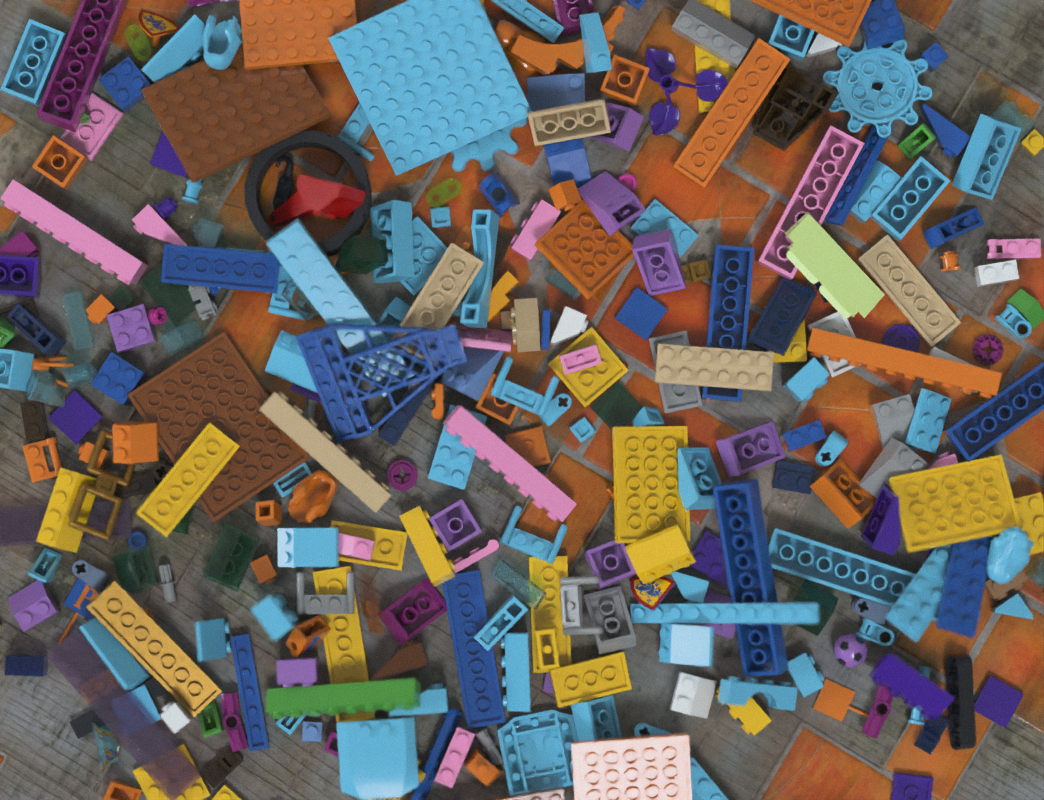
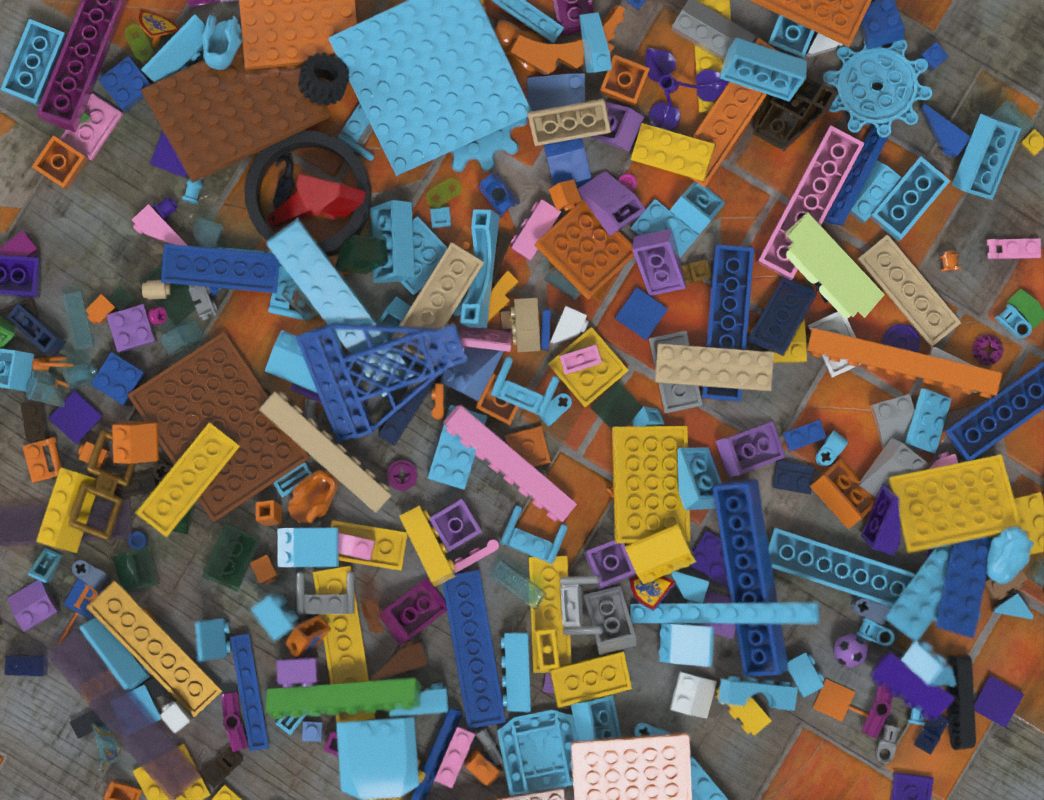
bright pink brick [0,180,148,285] -> none
light grey axle [158,564,177,603] -> none
bright green slope [198,701,225,738] -> none
medium azure slope [474,593,528,651] -> none
medium azure tile [569,416,596,443] -> none
medium azure brick [782,358,830,402] -> none
slope [791,580,839,636] -> none
bright green slope [897,123,936,160] -> none
blue slope [923,207,984,249] -> none
white brick [974,260,1019,287] -> none
none -> tan brick [142,280,171,300]
none -> black tyre [298,53,350,106]
none -> yellow plate [631,123,715,182]
none -> medium azure slope [670,181,726,235]
none -> medium azure slope [719,37,807,101]
none -> light grey connector [876,724,900,763]
none -> medium azure slope [901,641,956,687]

